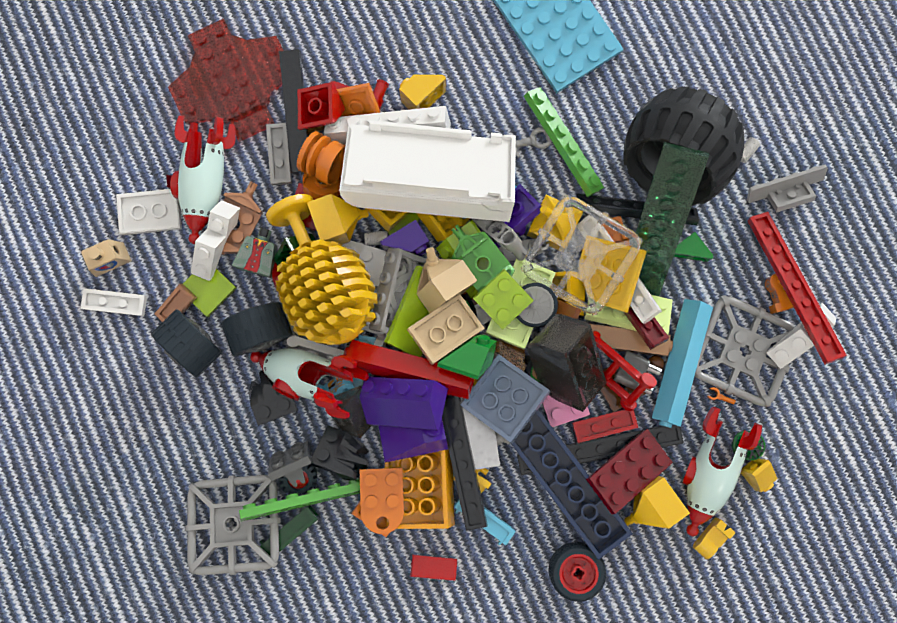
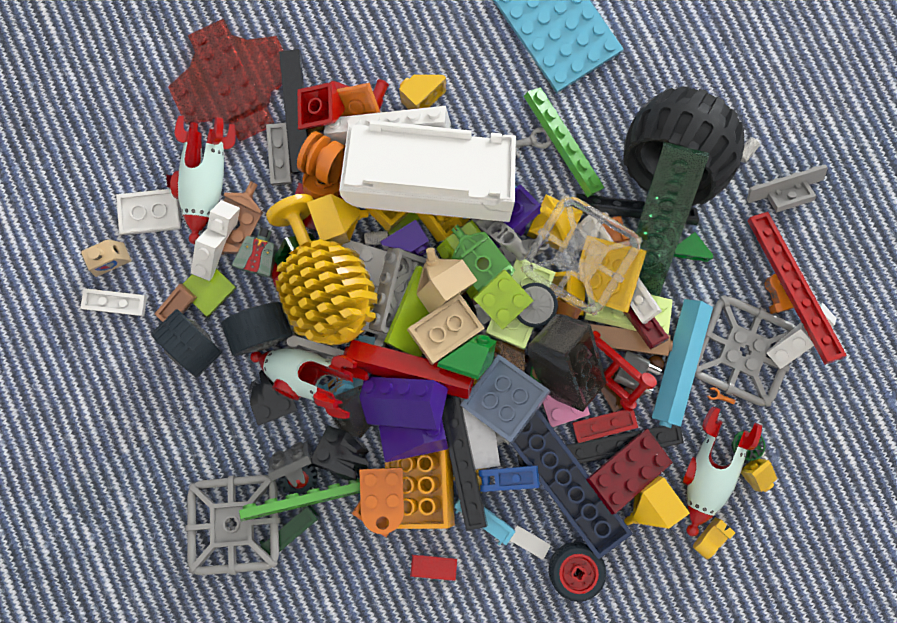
none -> blue plate [478,465,540,492]
none -> white sticker [510,526,551,559]

